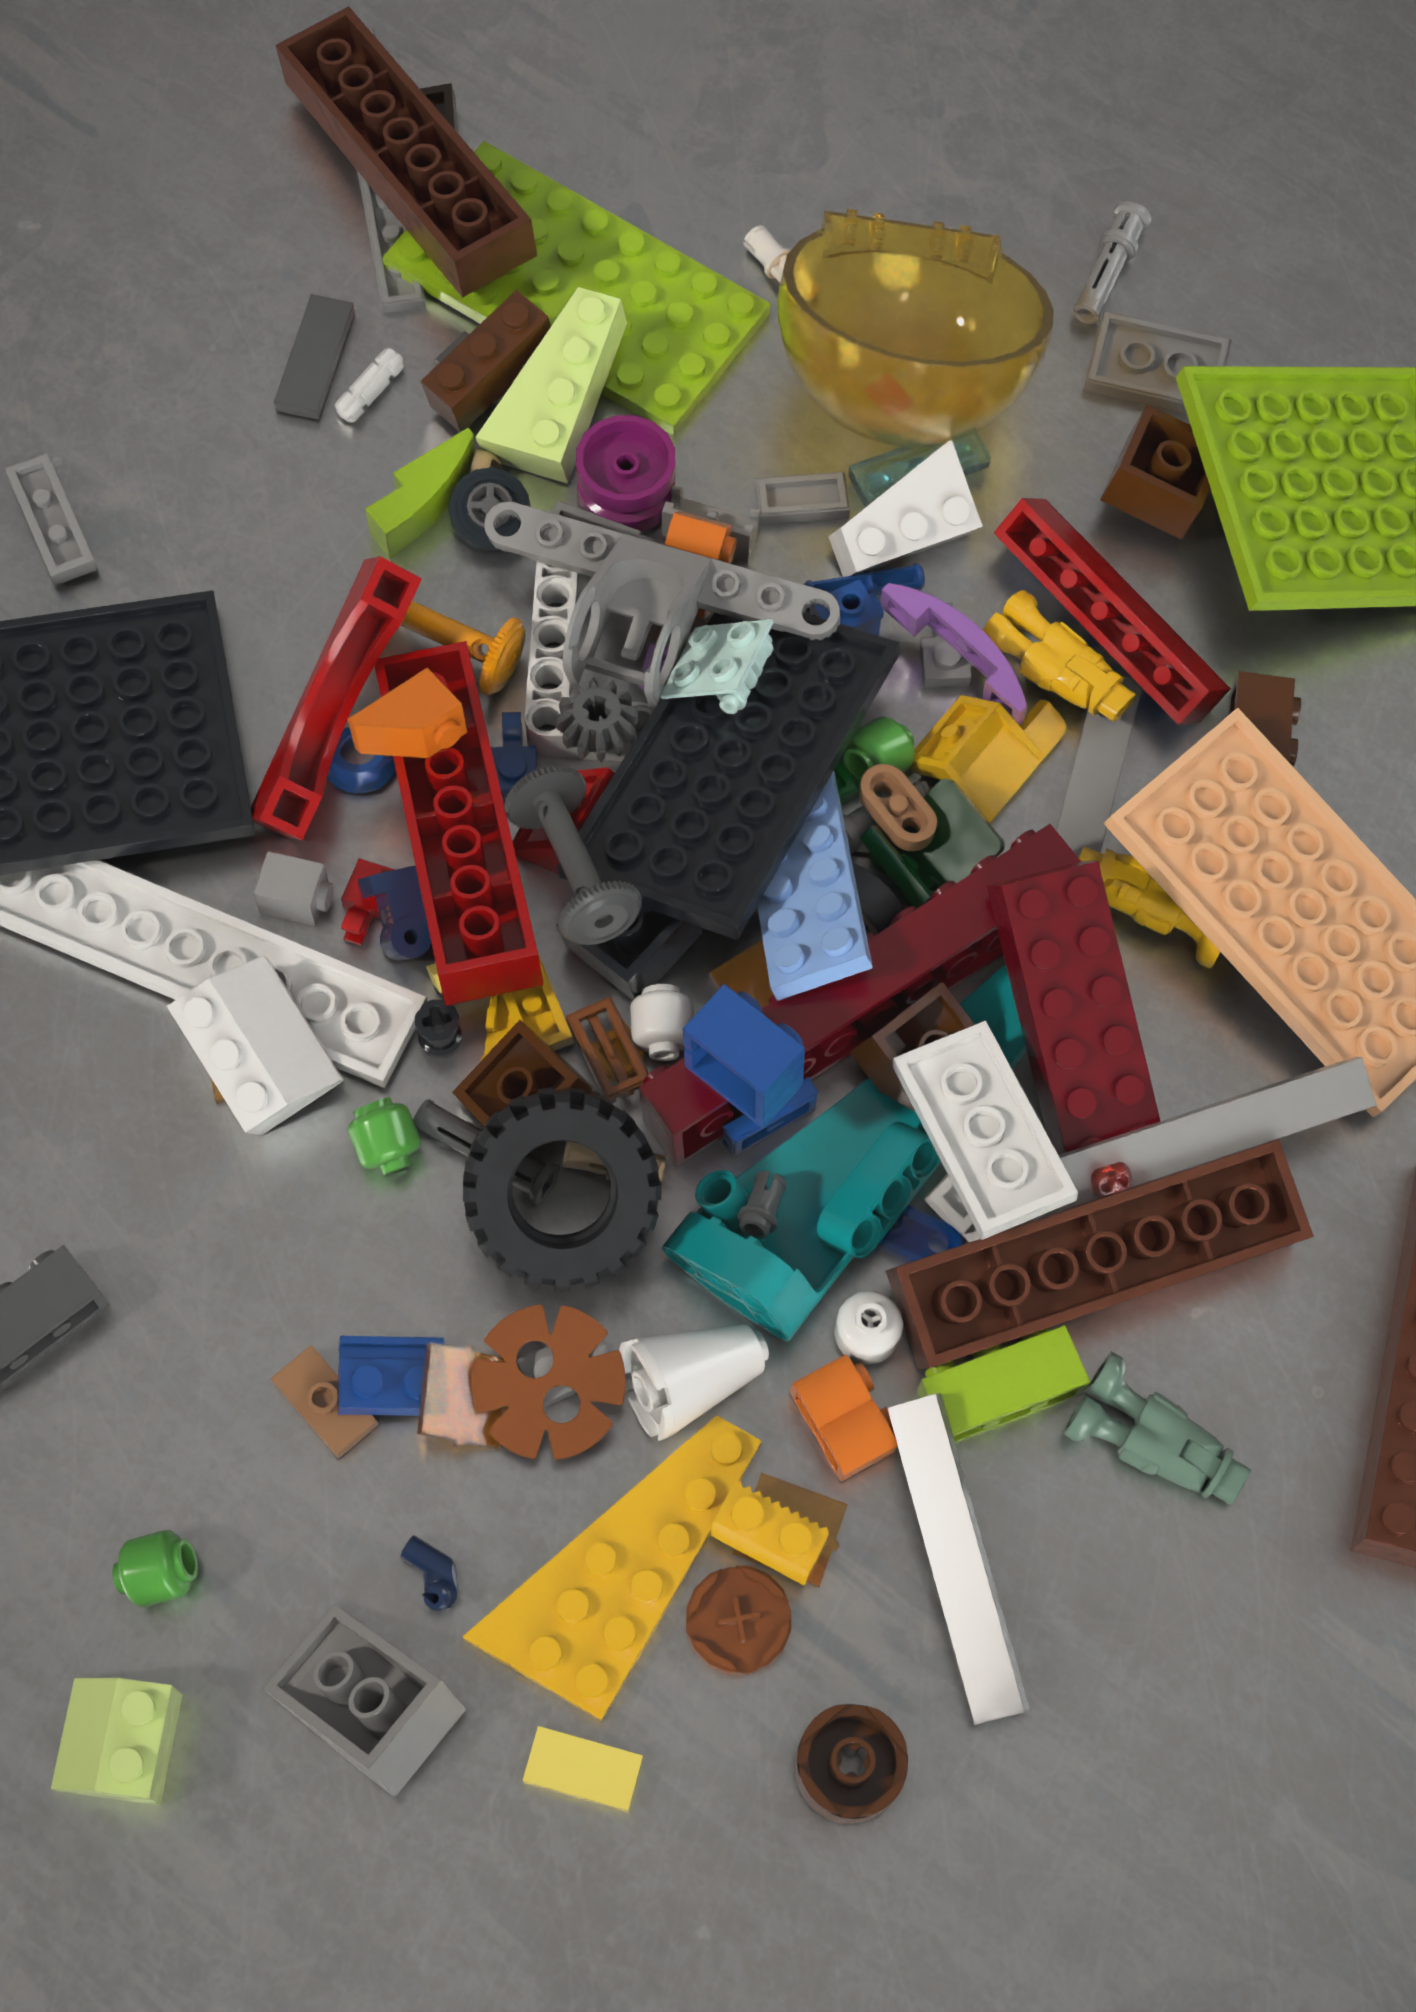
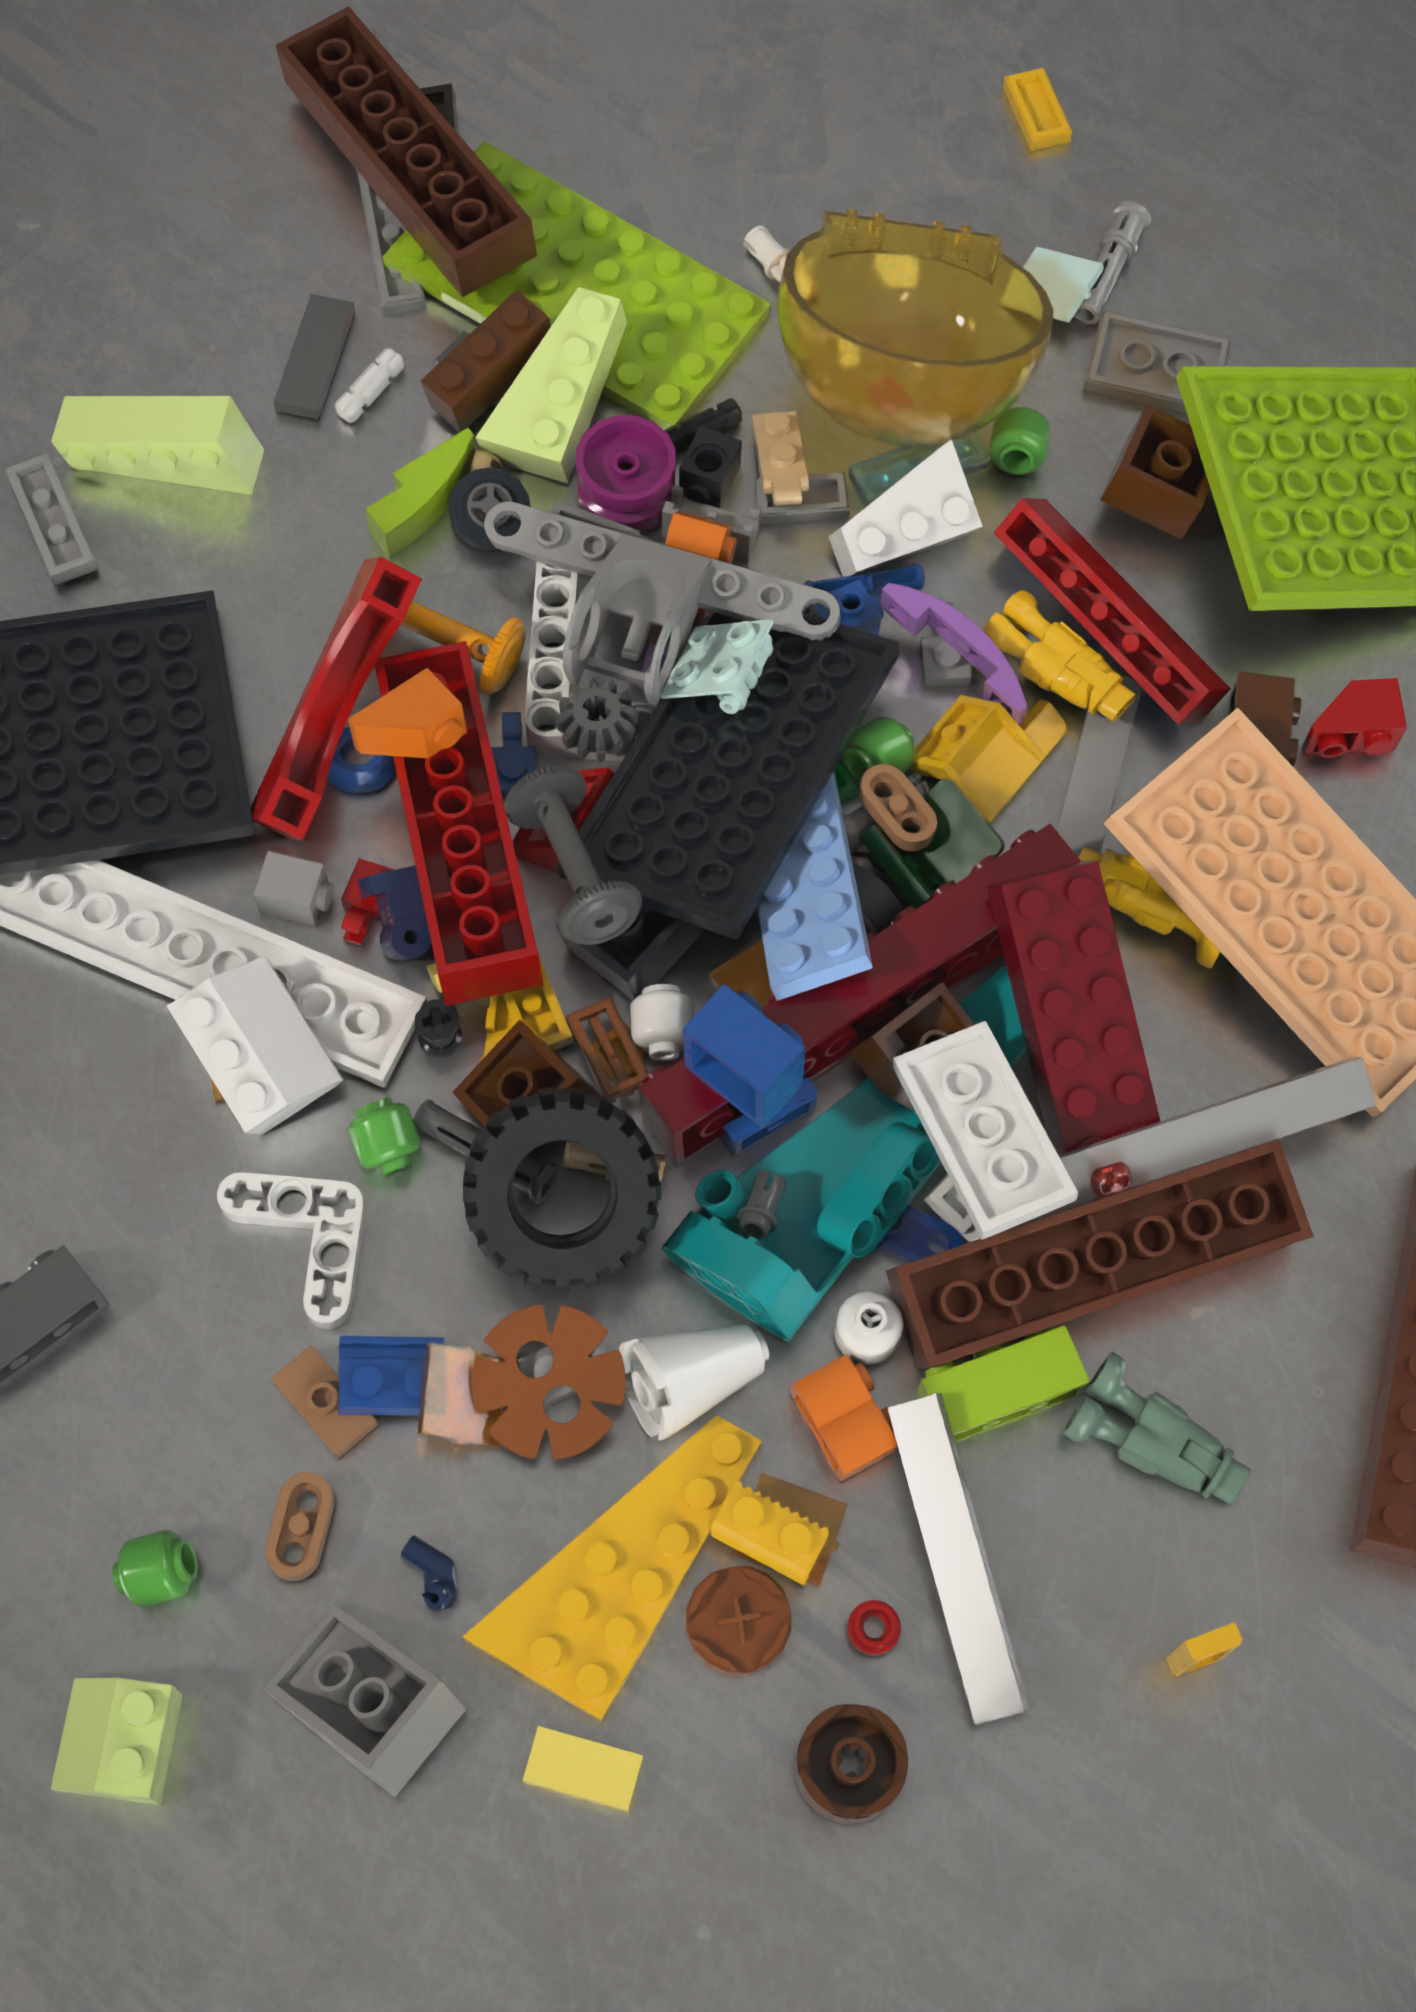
none -> yellowish green wedge [51,396,264,495]
none -> white beam [217,1172,366,1330]
none -> medium nougat plate [265,1472,335,1581]
none -> black axle [664,398,742,454]
none -> black brick [679,426,742,508]
none -> tan hinge [752,411,809,506]
none -> red plate [847,1600,901,1656]
none -> bright green head [989,407,1050,475]
none -> light aqua piece [1002,247,1104,323]
none -> yellow tile [1003,67,1072,152]
none -> yellow tile [1166,1622,1243,1677]
none -> red slope [1302,678,1407,758]

